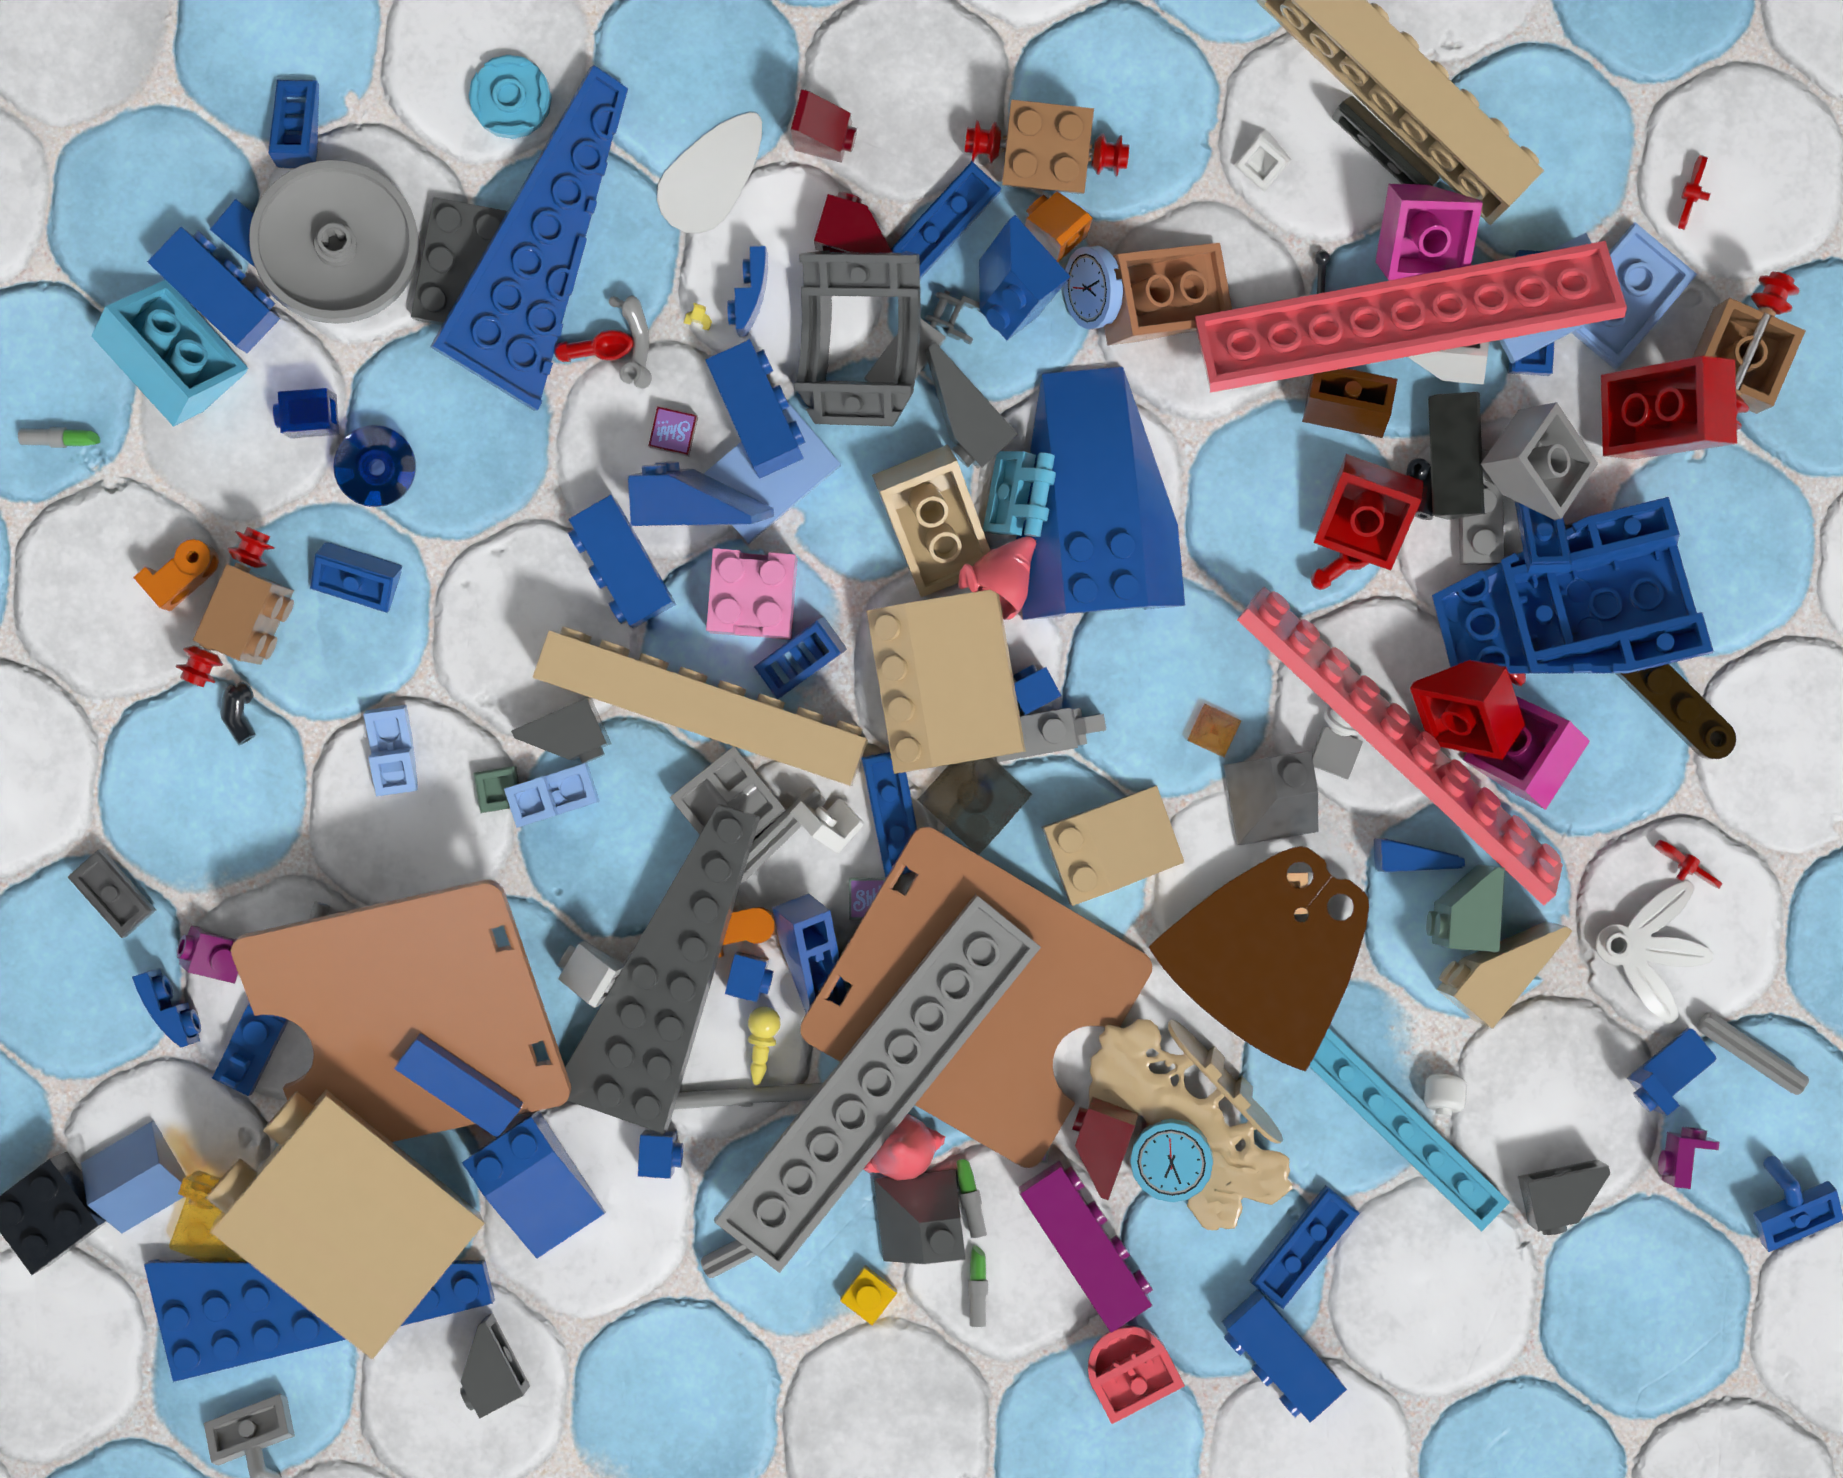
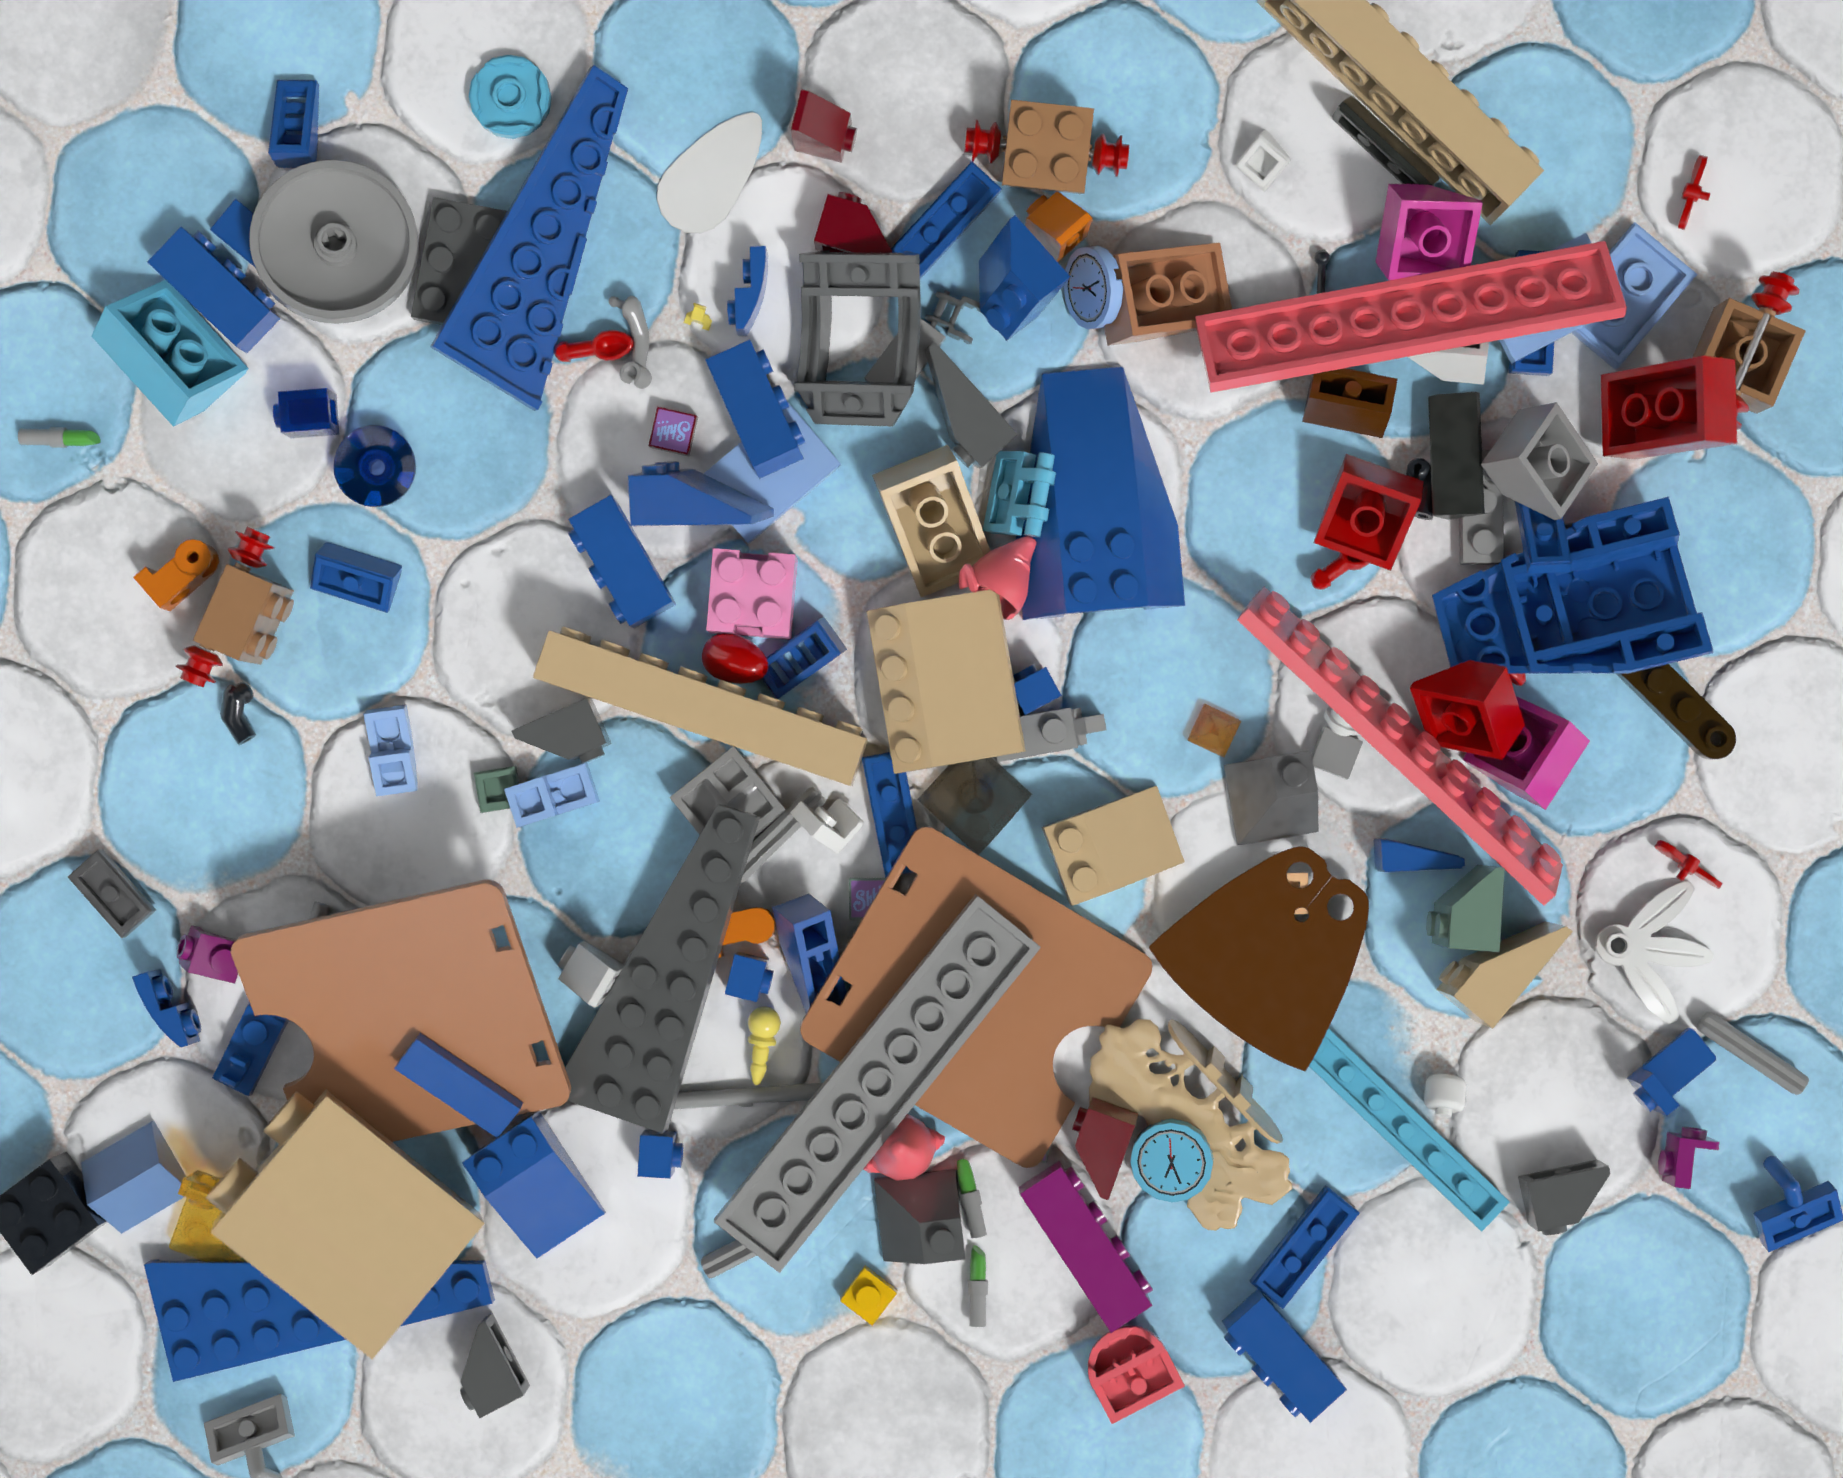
none -> red animal [702,633,768,684]

